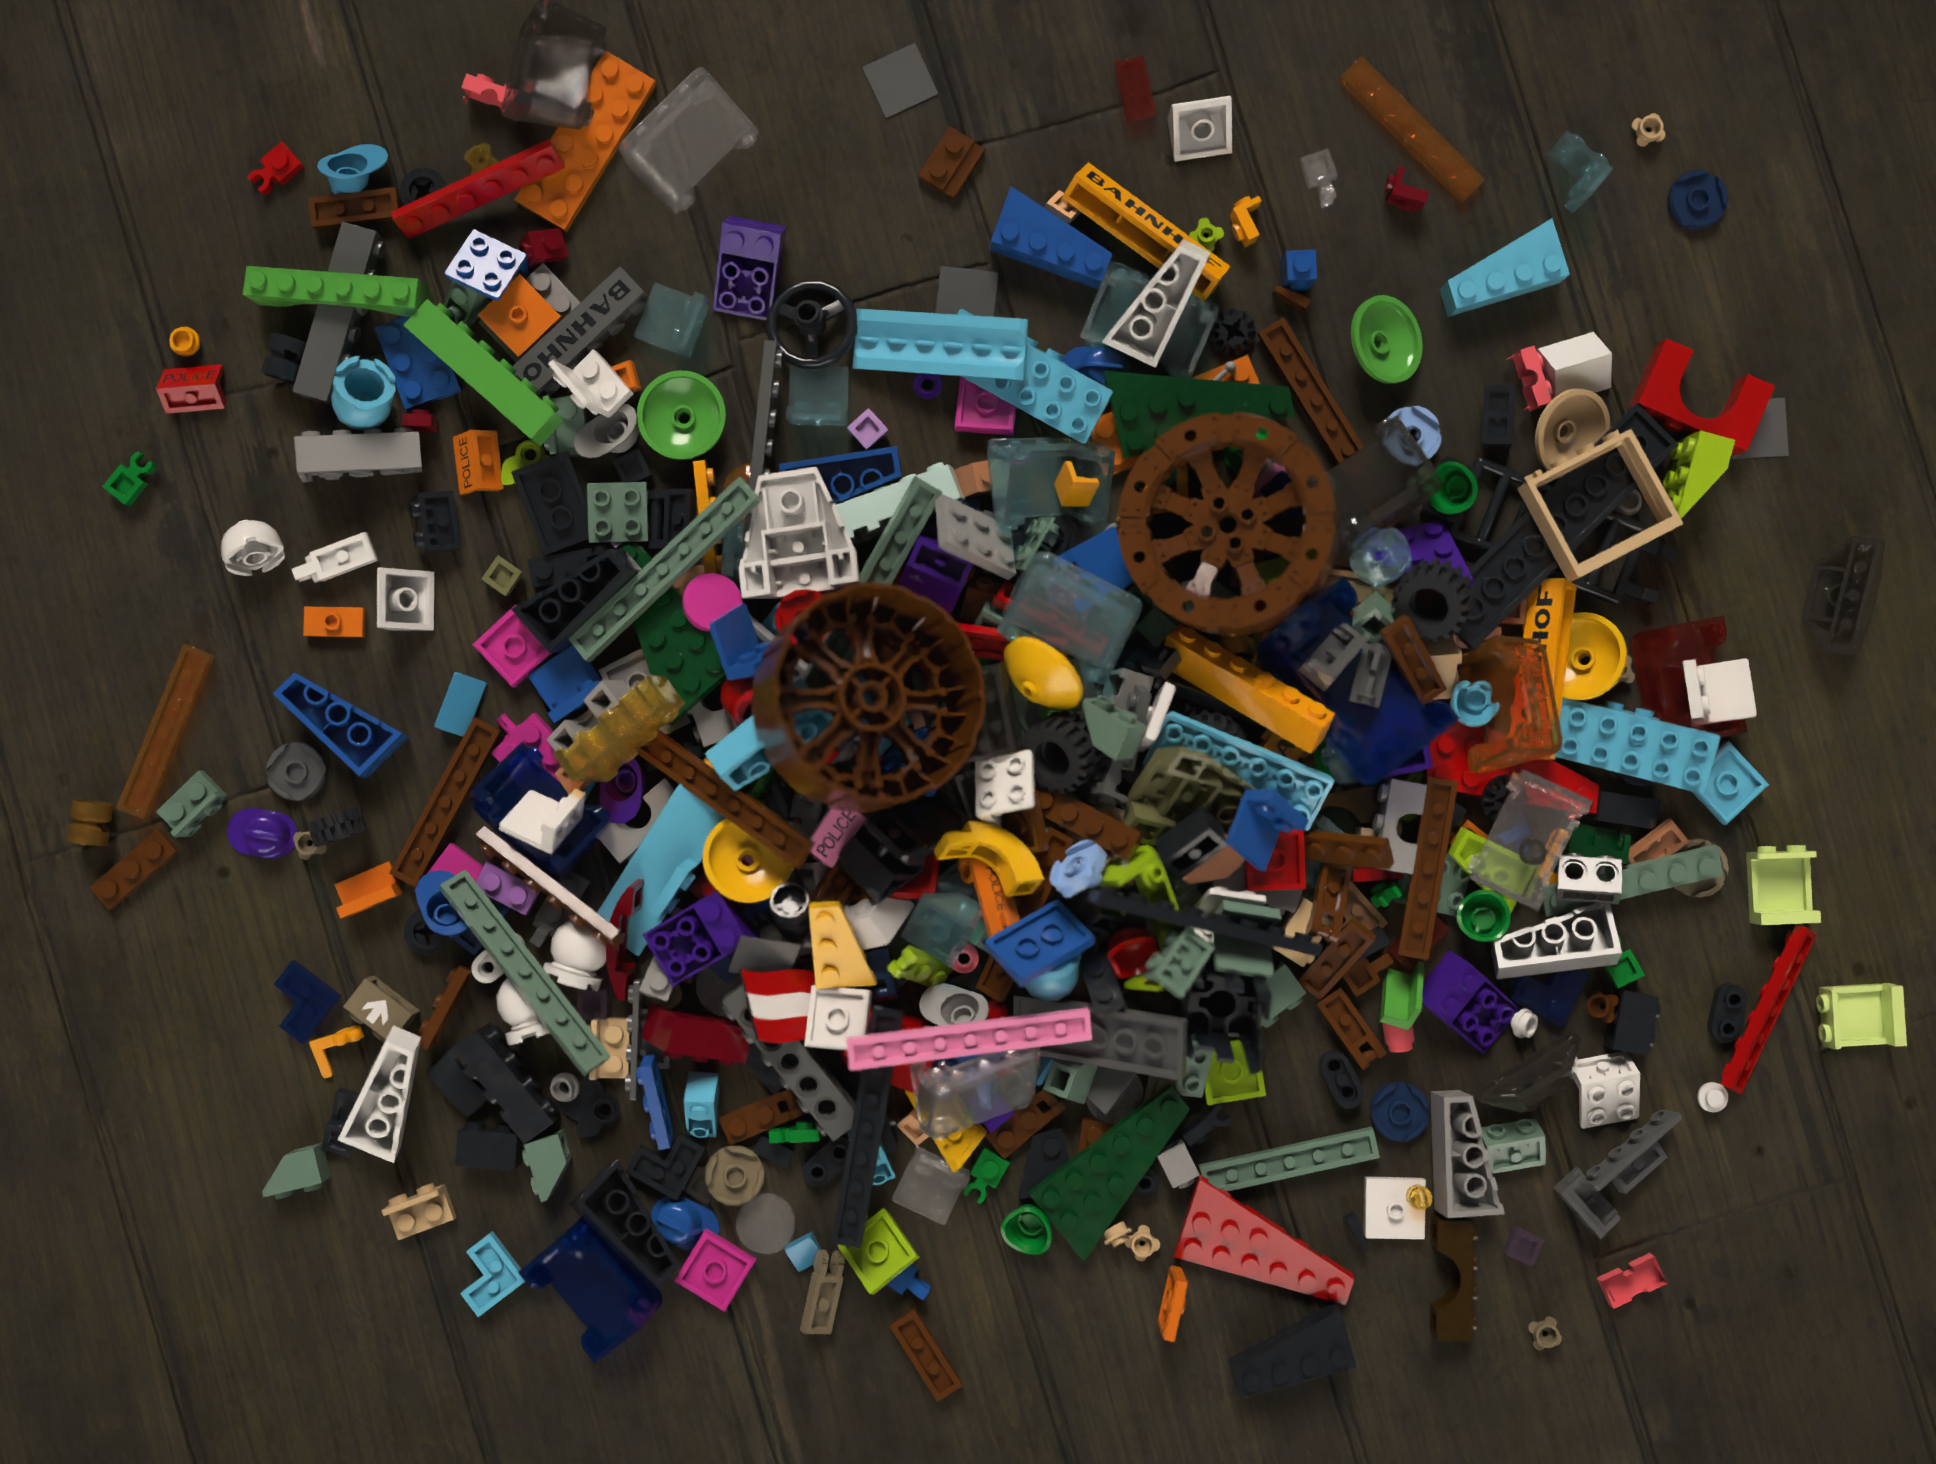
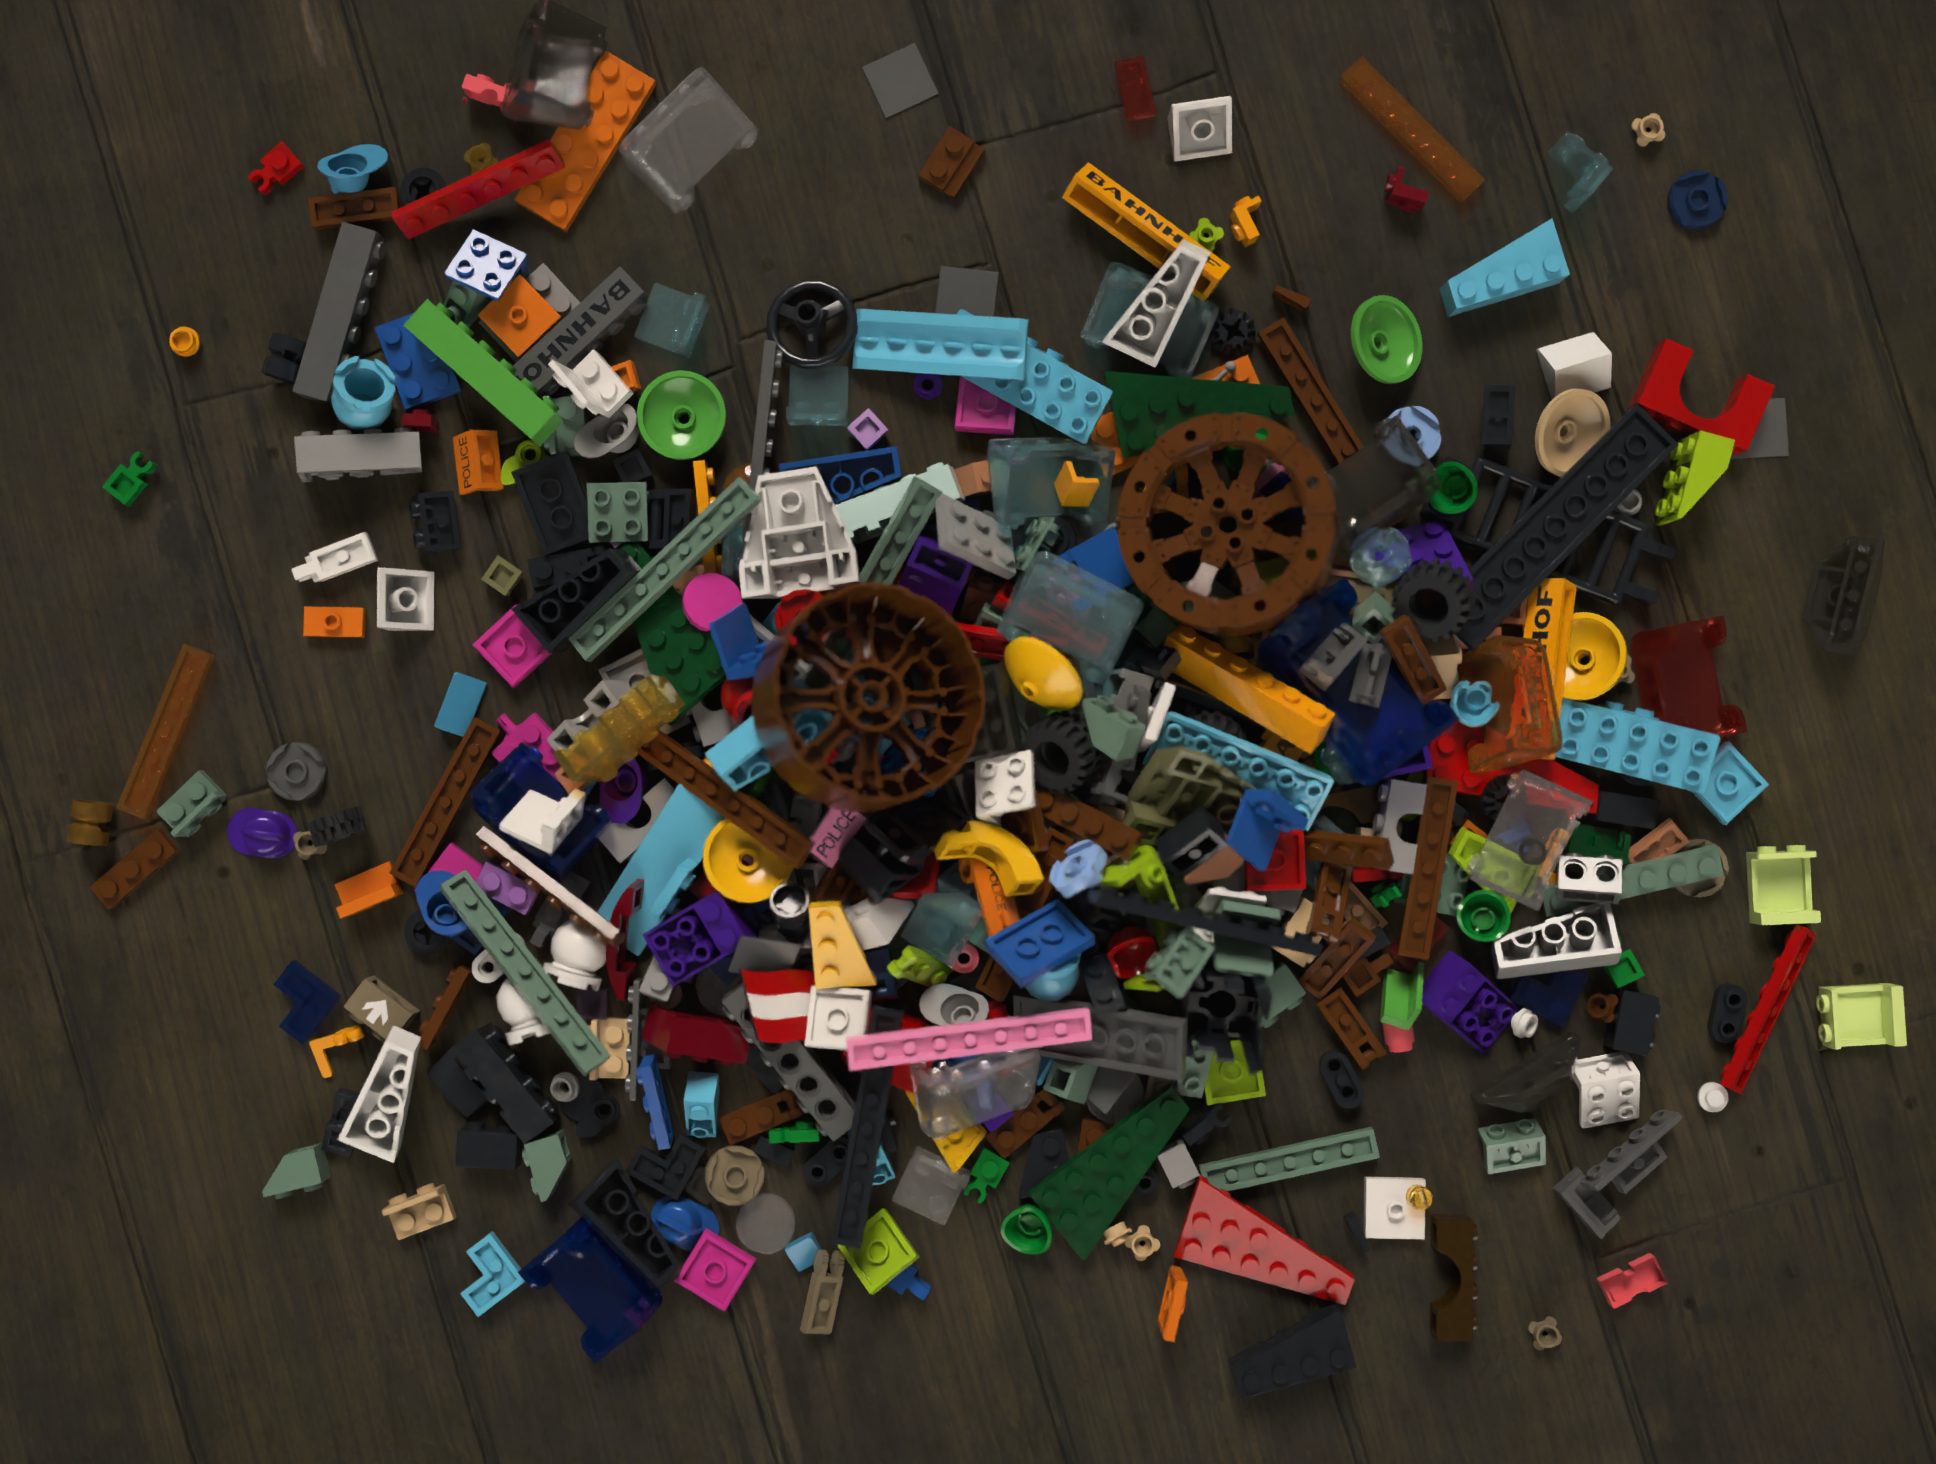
red panel [156,364,227,414] -> none
white cylinder [221,520,285,576] -> none
bright green arch [243,266,431,317] -> none
blue wedge [272,672,409,779] -> none
dark red bracket [518,228,569,270] -> none
blue bracket [529,645,602,724] -> none
dark purple slope [713,216,787,320] -> none
reddish brown plate [889,1307,962,1402] -> none
light nougat plate [897,1108,931,1146] -> none
blue wedge [990,186,1112,290] -> none
light nougat plate [1044,190,1081,225] -> none
blue piece [1062,346,1130,387] -> none
blue brick [1280,249,1317,291] -> none
clear plate [1299,149,1338,207] -> none
dark blue tile [1369,1081,1430,1142] -> none
light grey wedge [1430,1090,1505,1218] -> none
clear purple plate [1502,1225,1545,1267] -> none
coral piece [1506,345,1553,412] -> none
tan window [1517,429,1683,583] -> none
white bracket [1683,658,1757,726] -> none

